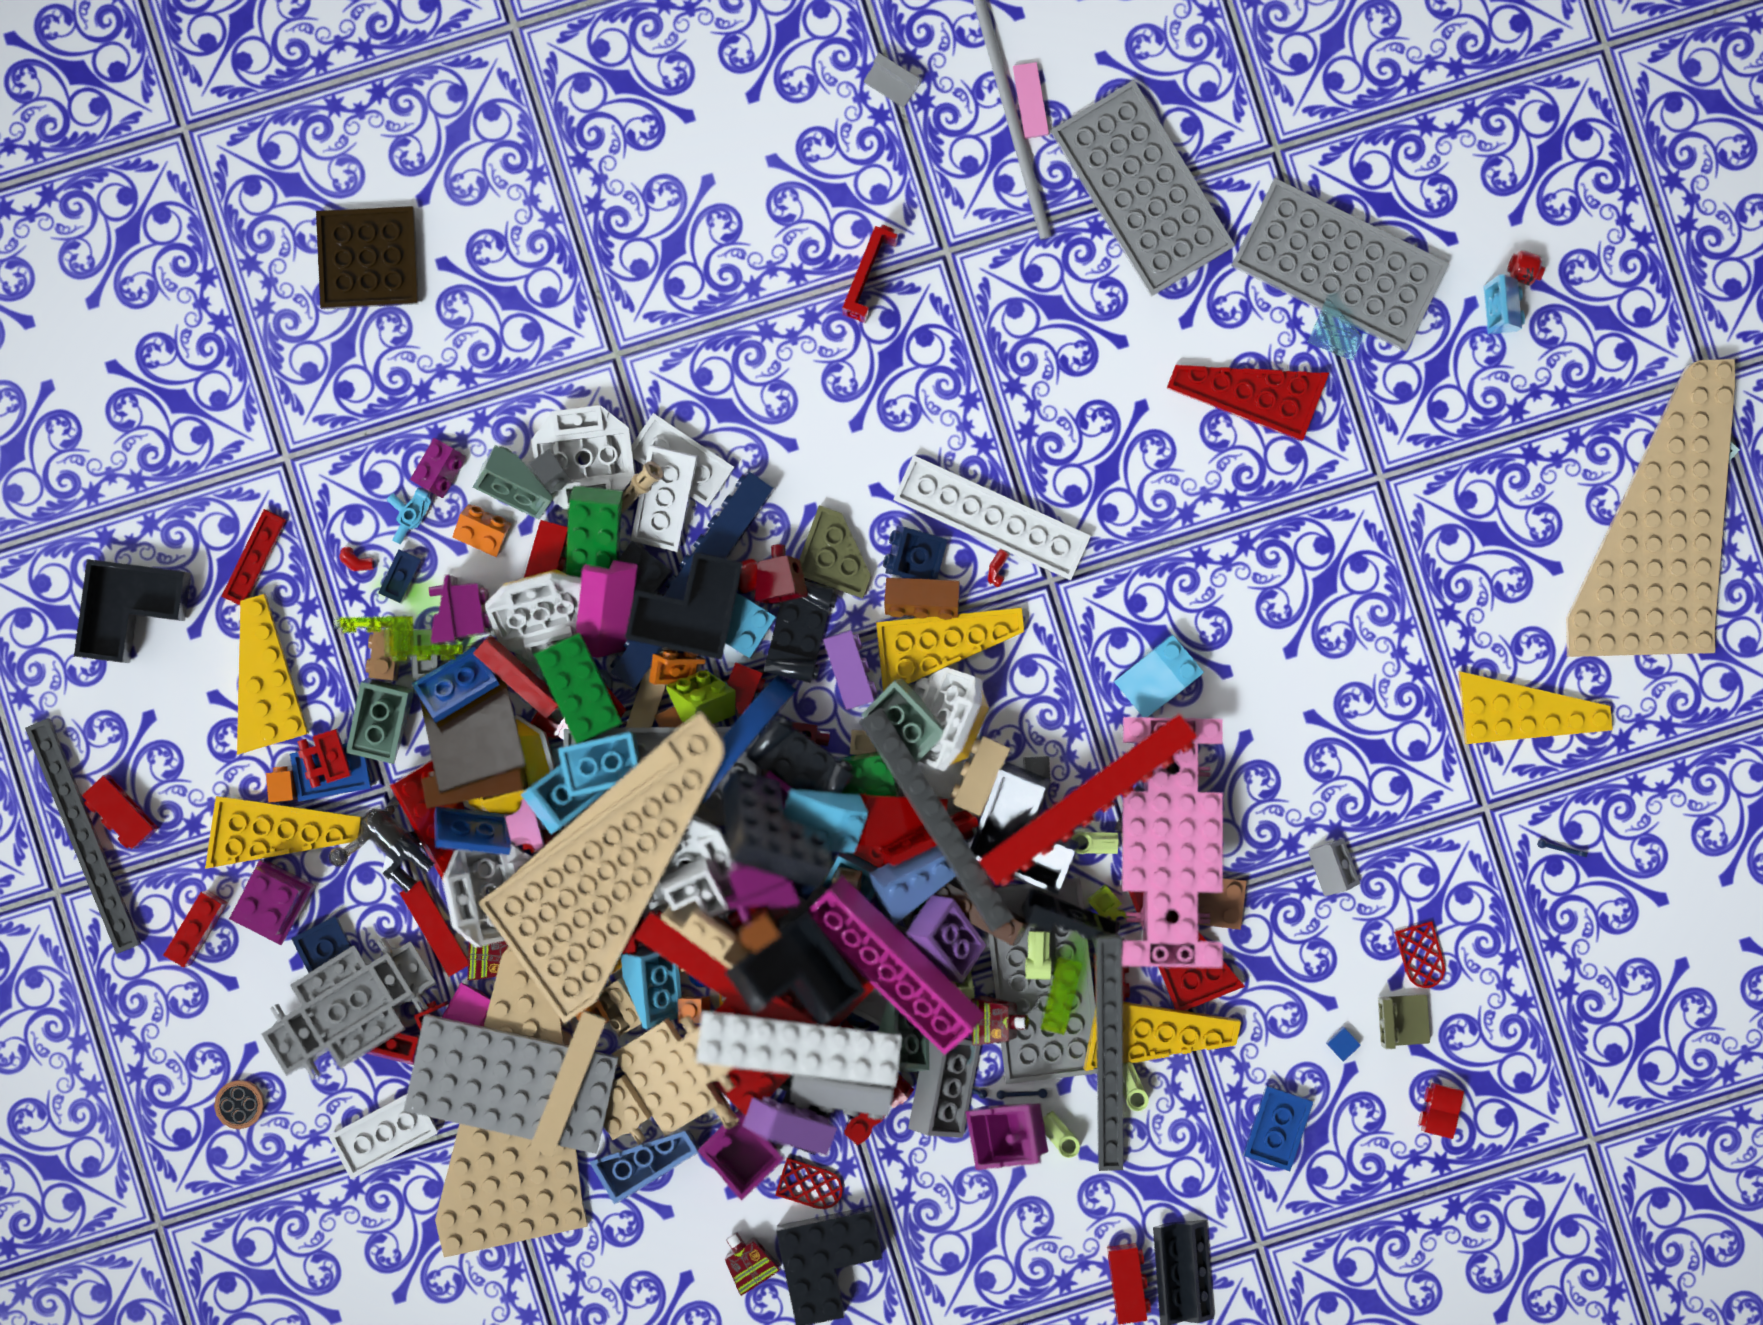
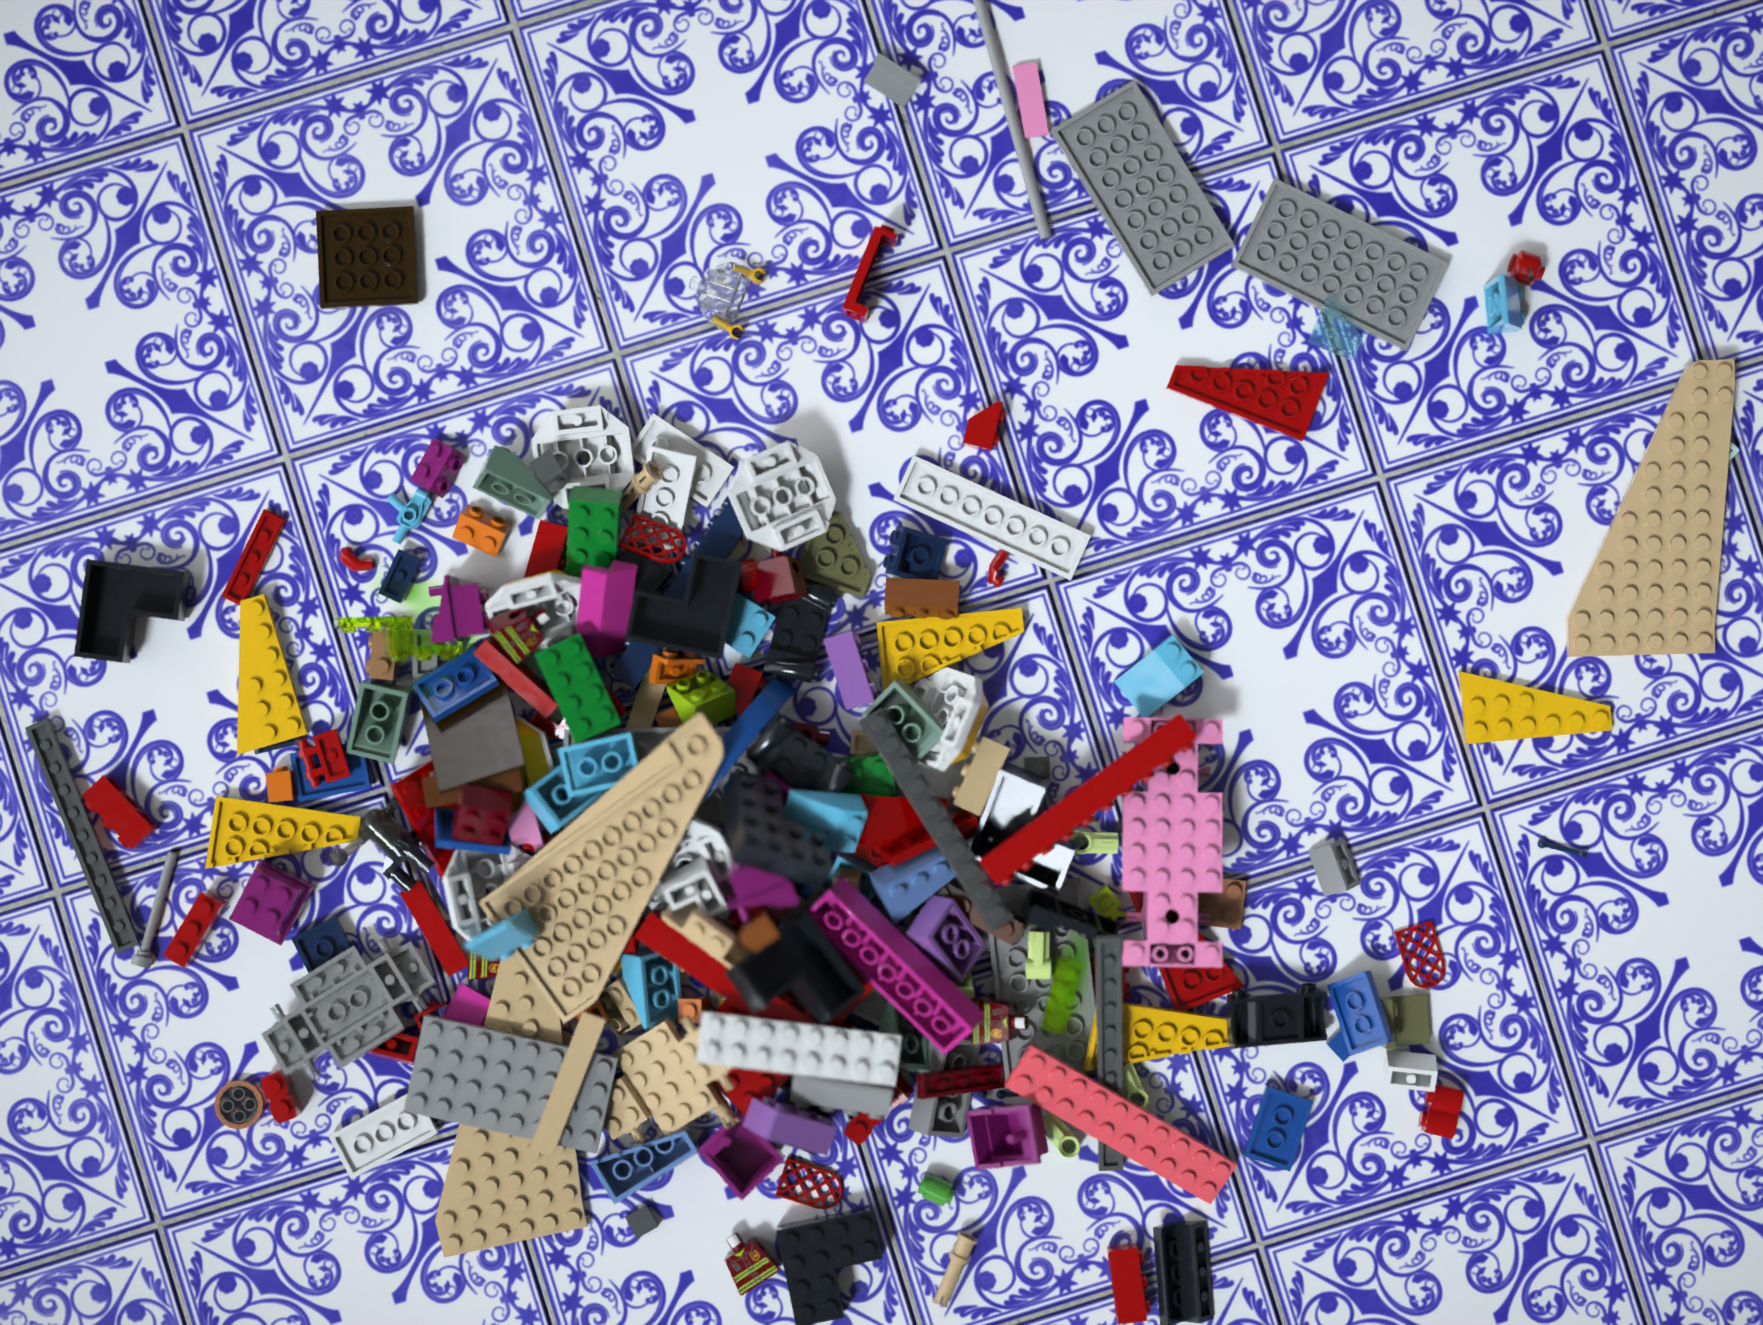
none -> light grey piece [131,851,177,968]
none -> dark blue hinge [254,737,304,755]
none -> red brick [261,1069,302,1124]
none -> dark red brick [452,784,512,846]
none -> medium azure slope [464,908,540,961]
none -> dark red torso [486,607,550,665]
none -> red window [618,513,687,564]
none -> dark grey tile [625,1204,659,1239]
none -> clear torso [689,262,765,339]
none -> white piece [727,441,836,551]
none -> dark red tile [917,1062,1005,1100]
none -> bright green brick [917,1174,955,1206]
none -> tan pin [932,1232,978,1307]
none -> red slope [962,401,1006,452]
none -> coral plate [1004,1043,1238,1205]
none -> black piece [1226,983,1328,1048]
none -> blue plate [1327,970,1394,1056]
none -> white brick [1383,1050,1438,1092]

